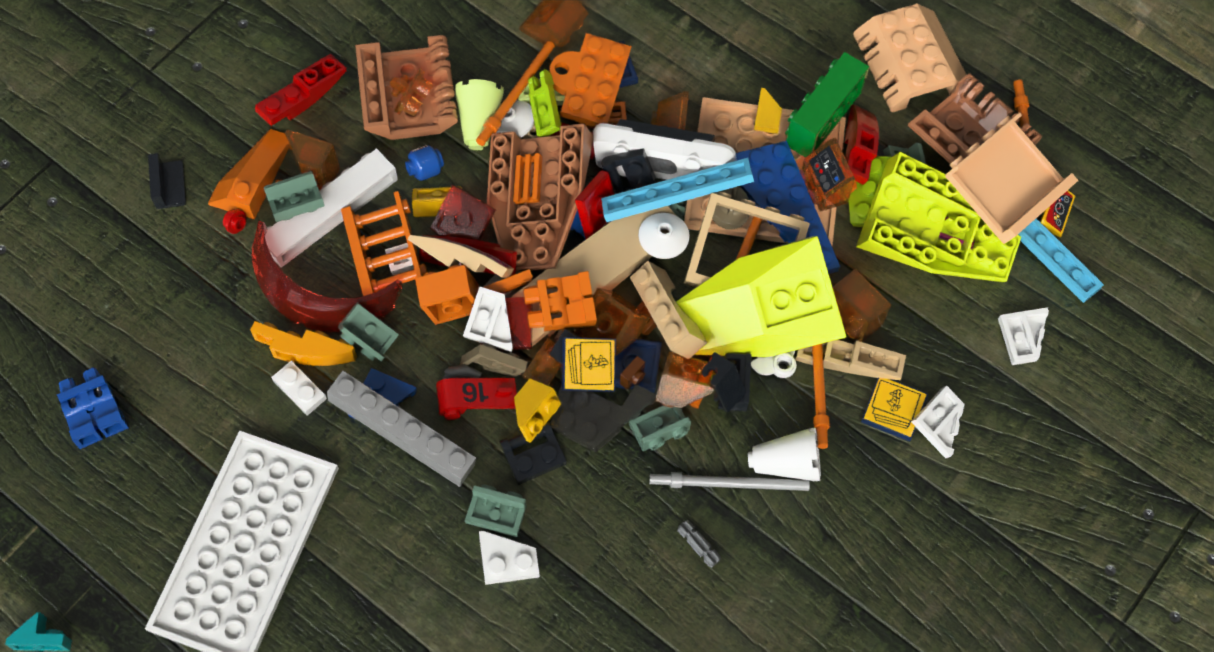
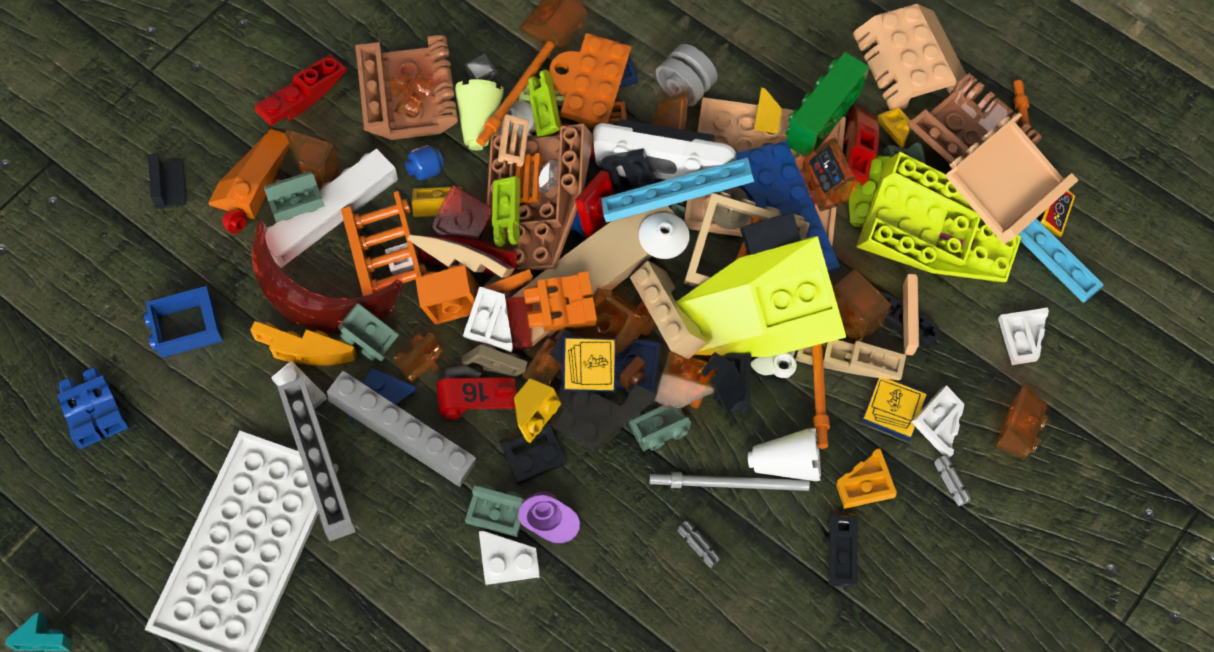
none -> blue window [144,286,223,358]
none -> light grey brick [277,378,356,541]
none -> clear orange hips [394,332,443,383]
none -> tile [464,54,497,80]
none -> lime hinge [492,176,520,247]
none -> light nougat tile [498,114,529,167]
none -> medium lavender piece [519,491,580,543]
none -> clear tile [539,160,559,193]
none -> light grey wheel [656,44,718,106]
none -> black hinge [739,213,801,255]
none -> black plate [828,511,858,588]
none -> light orange wing [836,449,897,509]
none -> black beam [872,293,940,347]
none -> yellow tile [878,107,911,148]
none -> light nougat tile [903,274,919,355]
none -> light grey axle [934,455,971,506]
none -> clear orange slope [995,384,1048,460]

